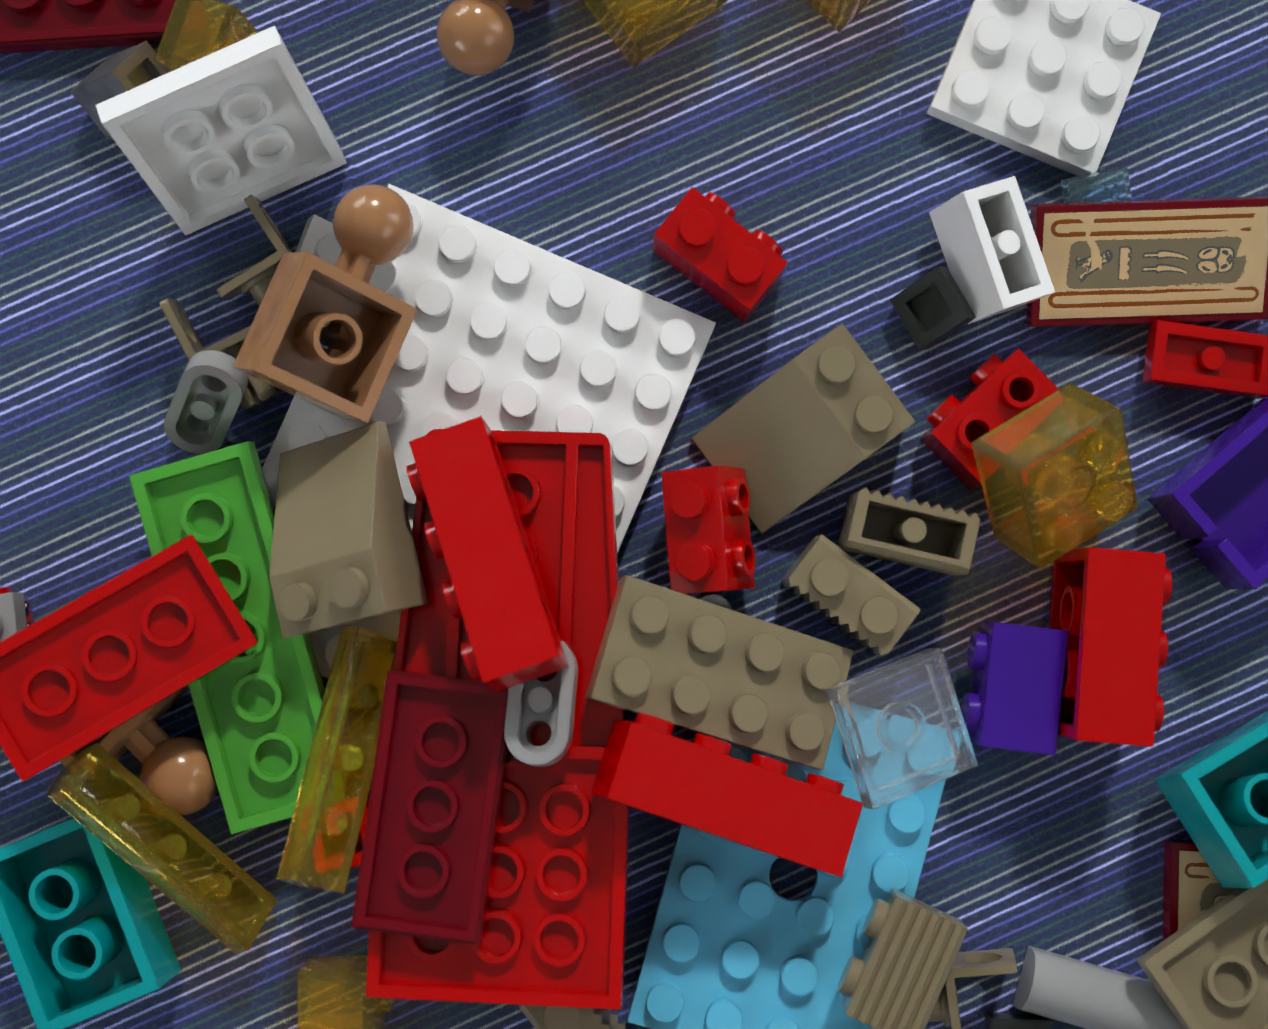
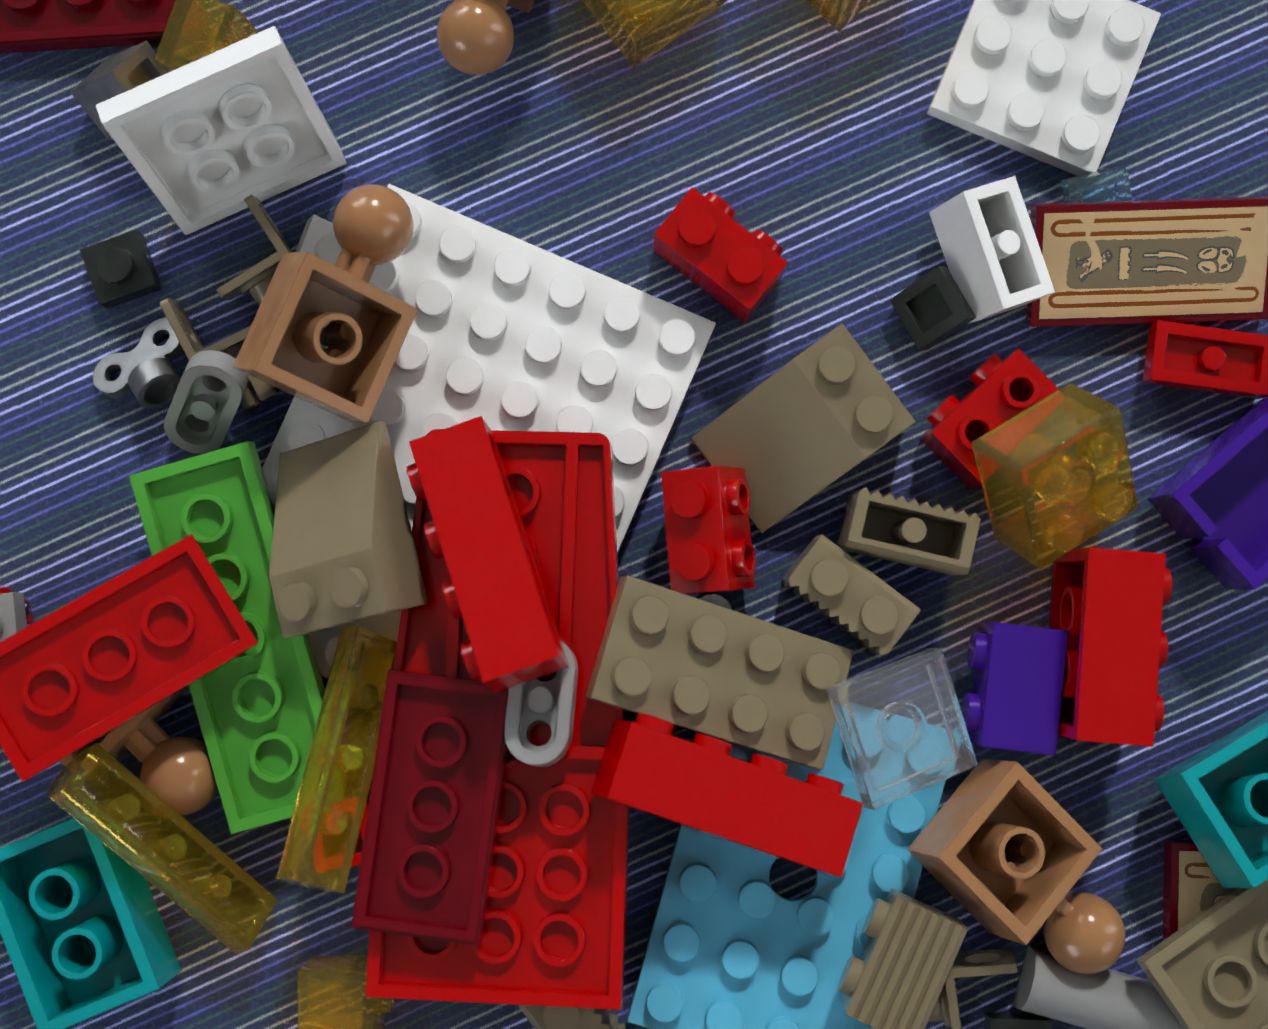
none -> pearl dark grey plate [80,229,163,309]
none -> flat silver piece [93,318,183,409]
none -> medium nougat brick [907,758,1126,974]

